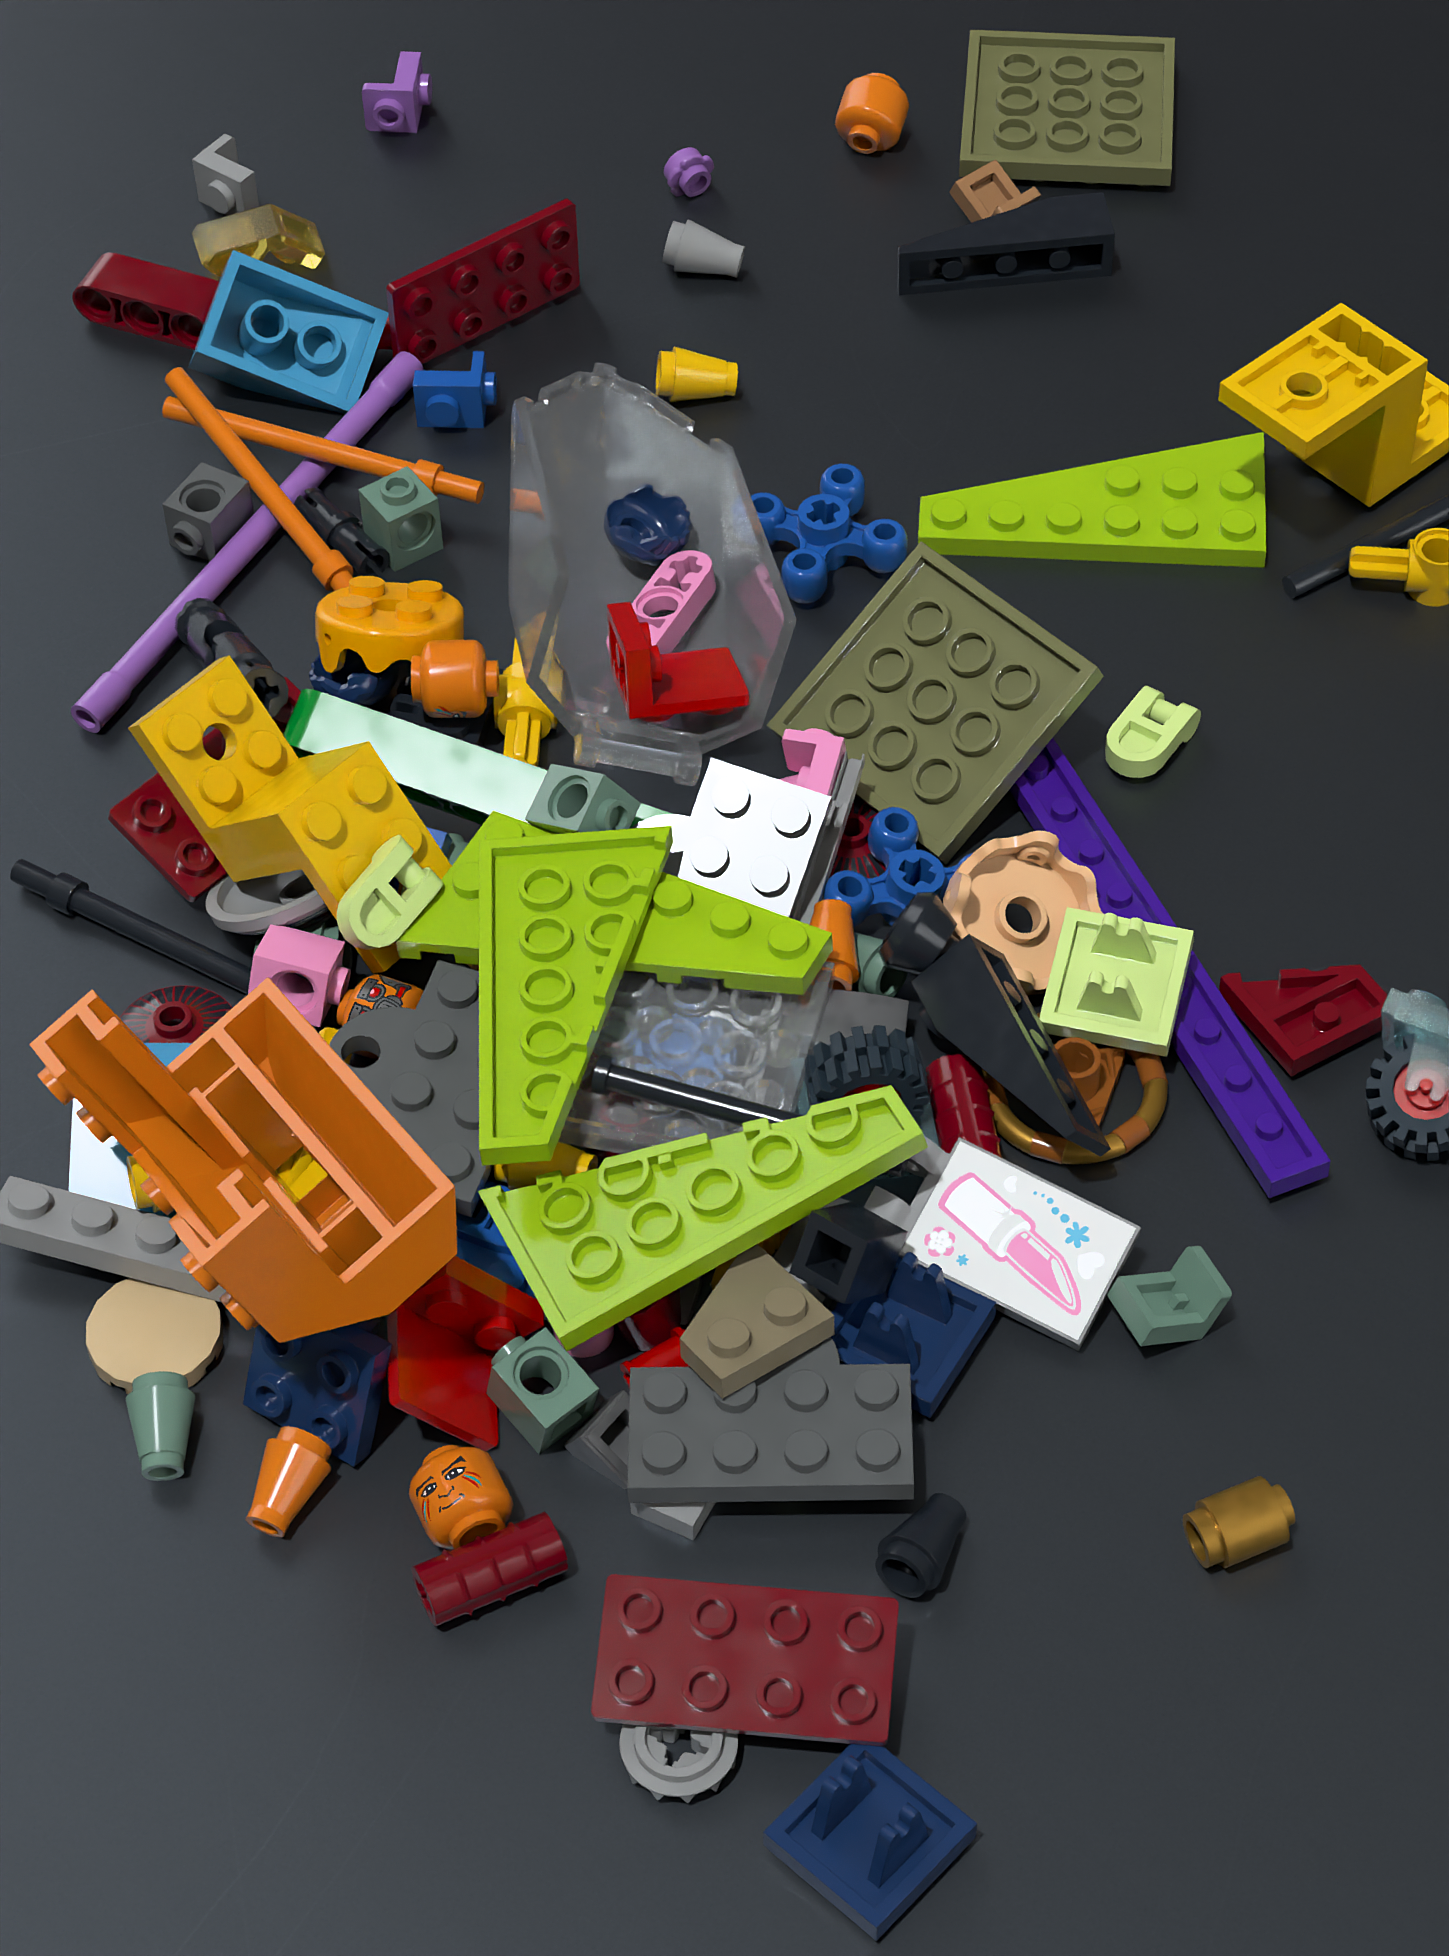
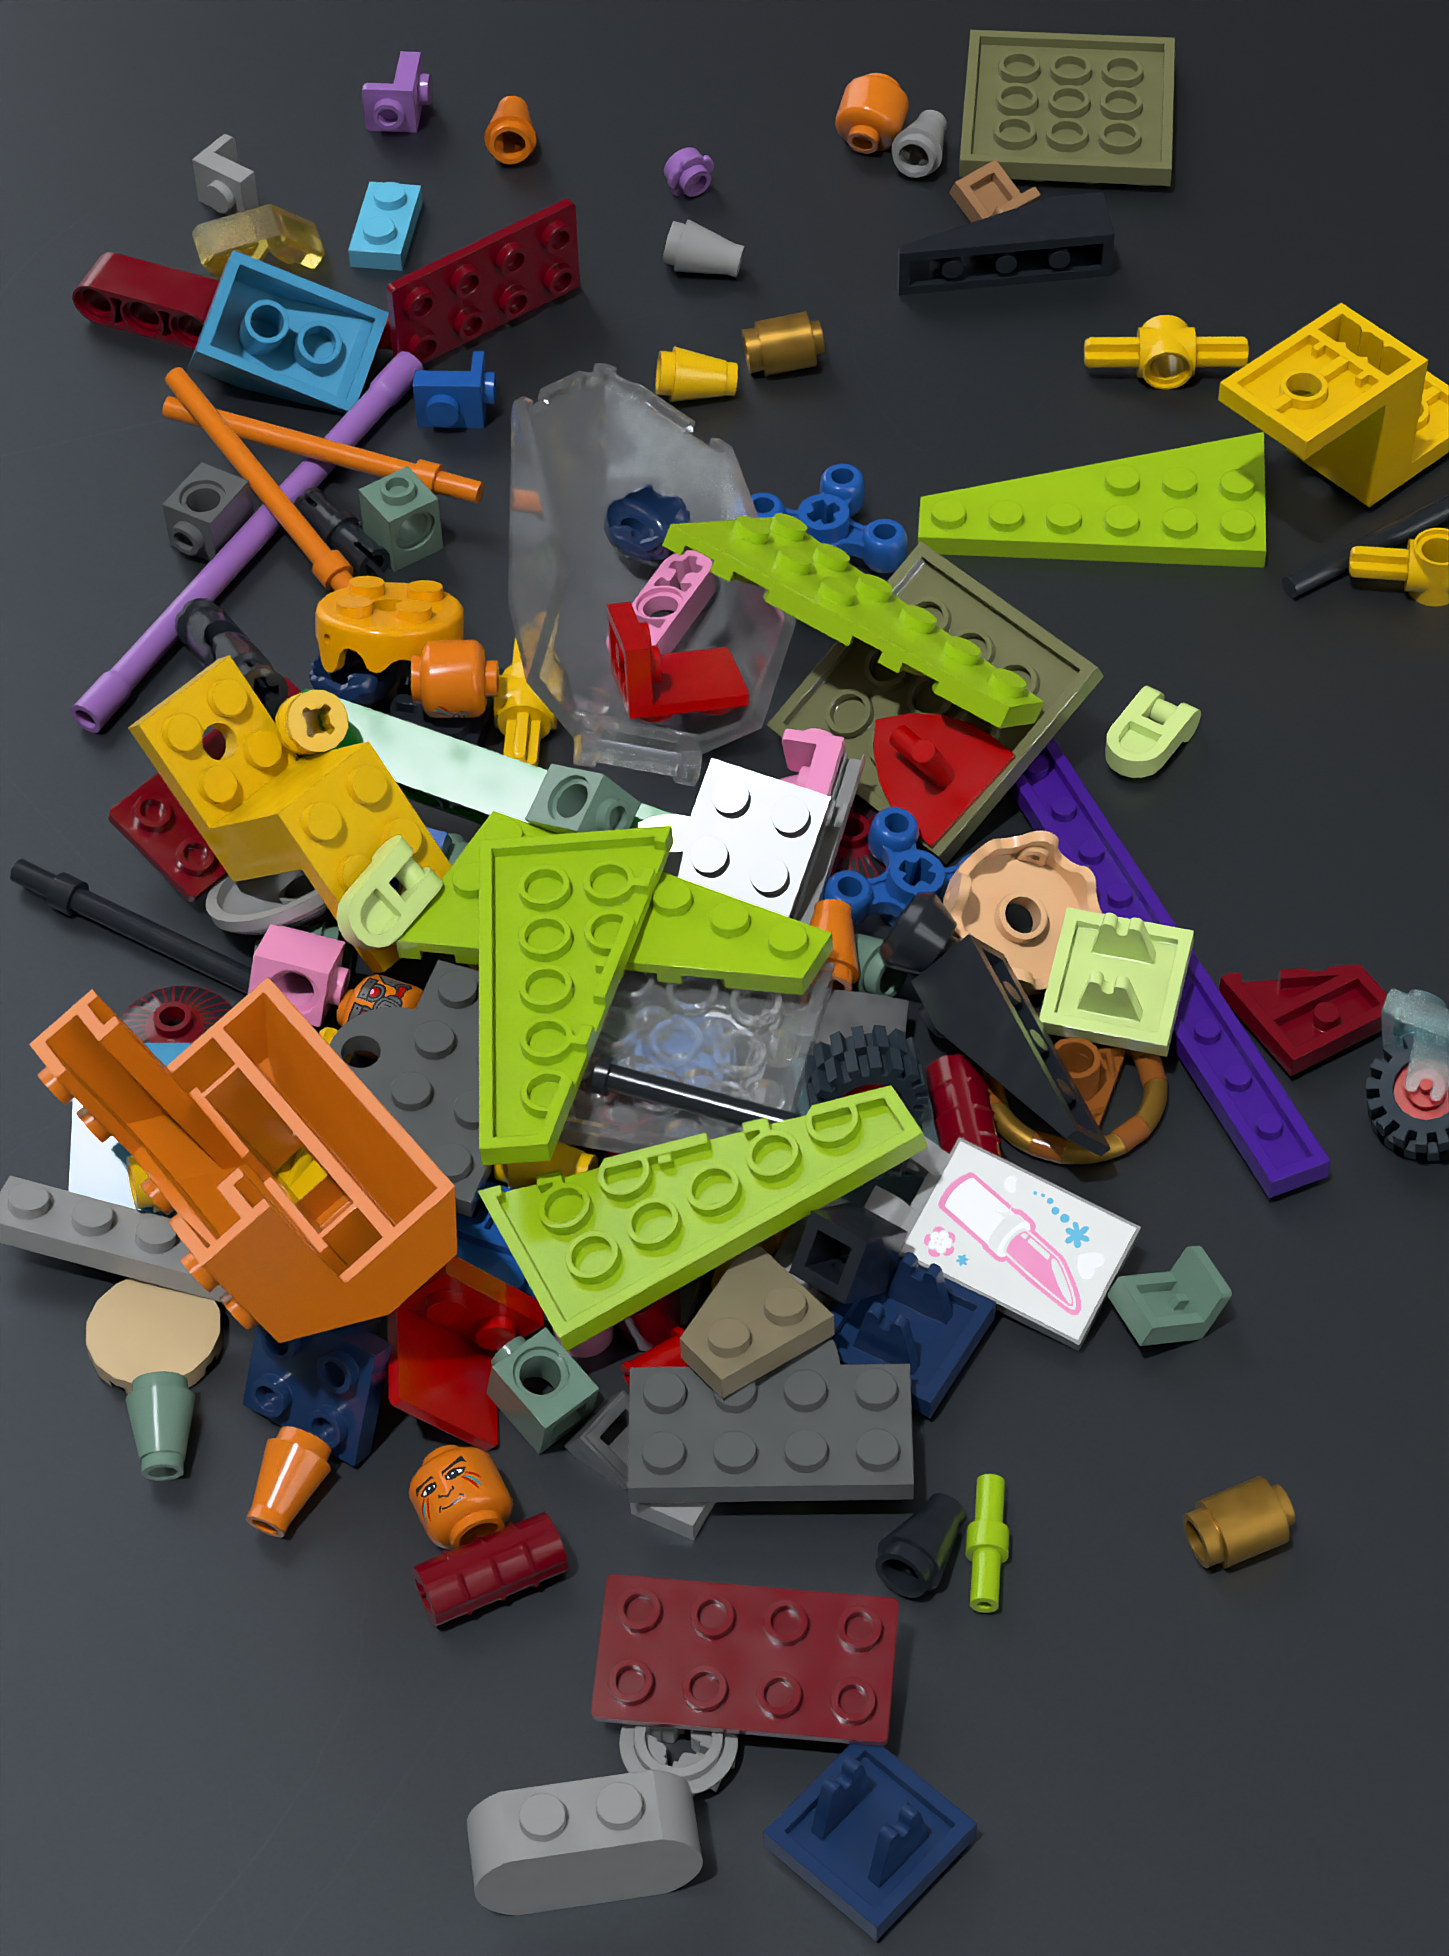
none -> yellow wheel [275,690,348,755]
none -> medium azure plate [348,181,423,271]
none -> light grey brick [467,1769,703,1916]
none -> orange cone [484,96,536,164]
none -> lime wing [662,513,1045,728]
none -> pearl gold brick [742,311,825,376]
none -> red shield [873,713,1016,848]
none -> light grey cone [892,110,947,178]
none -> lime bar [965,1474,1010,1613]
none -> yellow axle [1084,315,1249,390]

